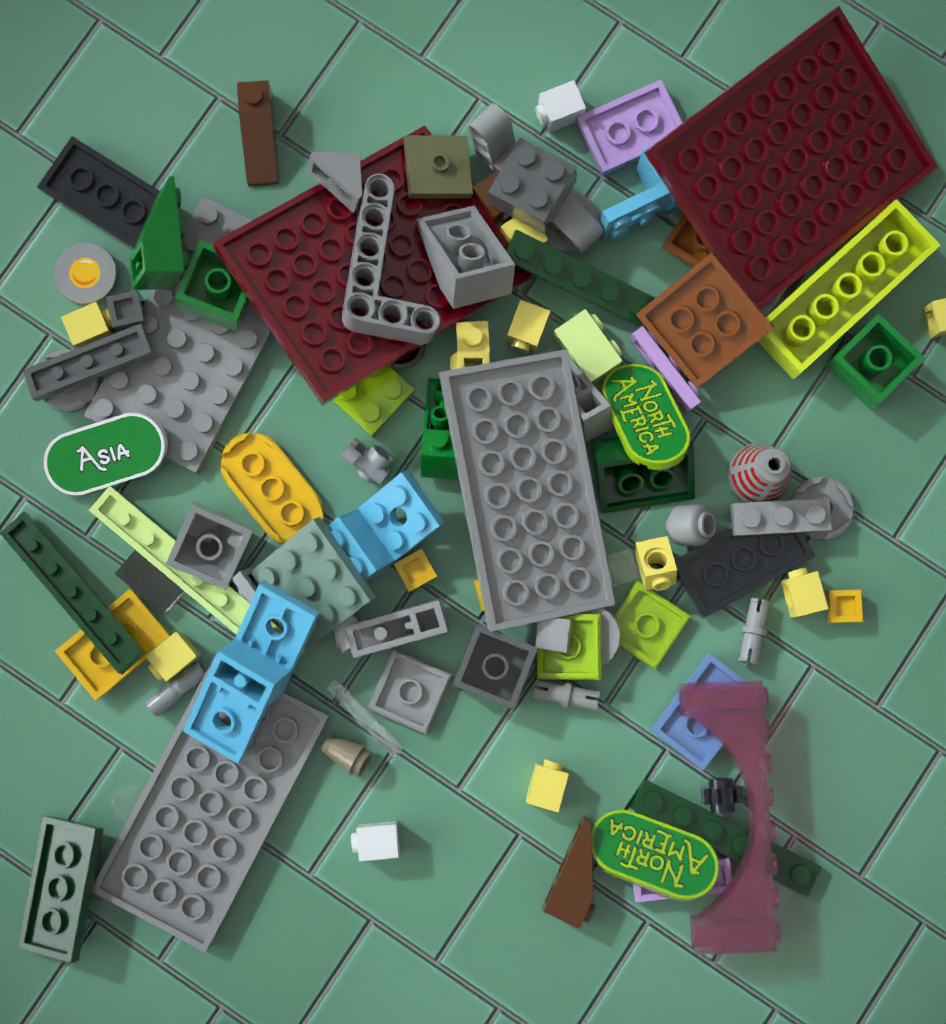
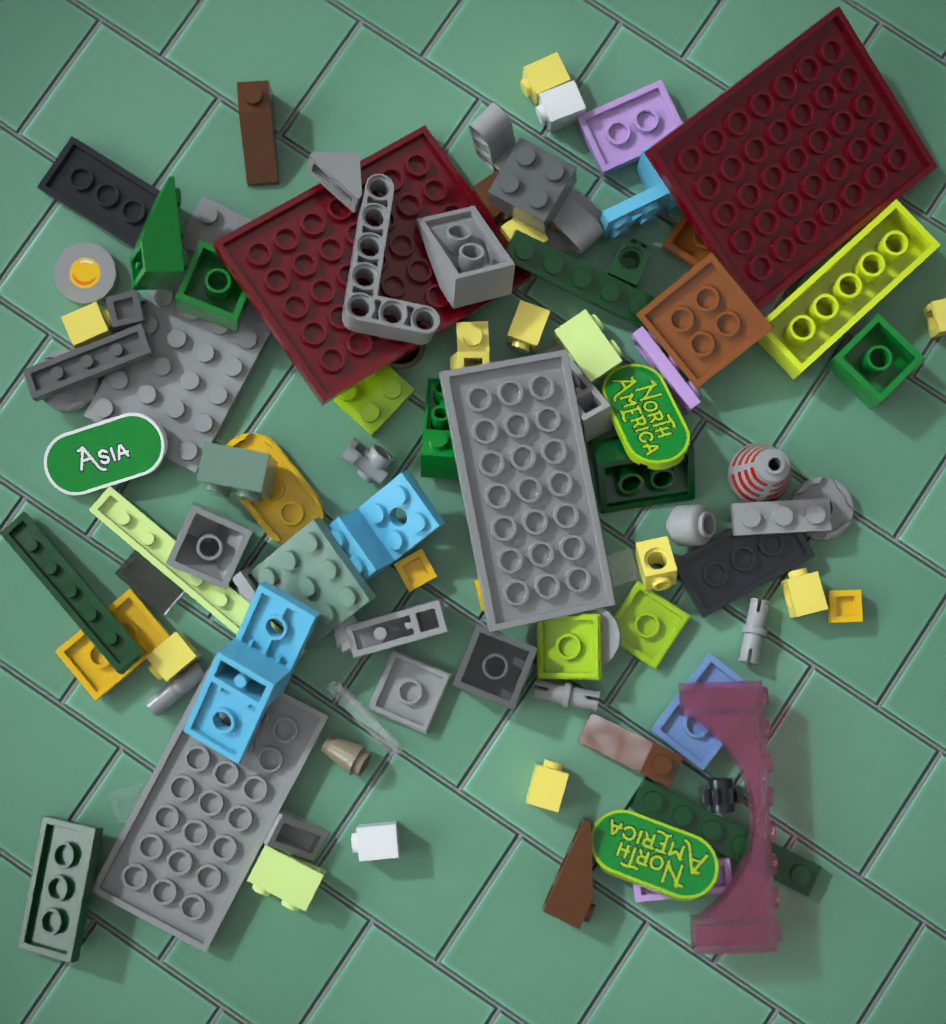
olive plate [403,135,473,198] -> none
light grey tile [535,618,573,652] -> none
none -> sand green brick [196,442,278,504]
none -> yellowish green brick [247,844,327,912]
none -> light grey slope [263,808,329,861]
none -> light yellow brick [520,52,571,106]
none -> slope [577,713,683,787]
none -> dark green brick [608,239,652,288]

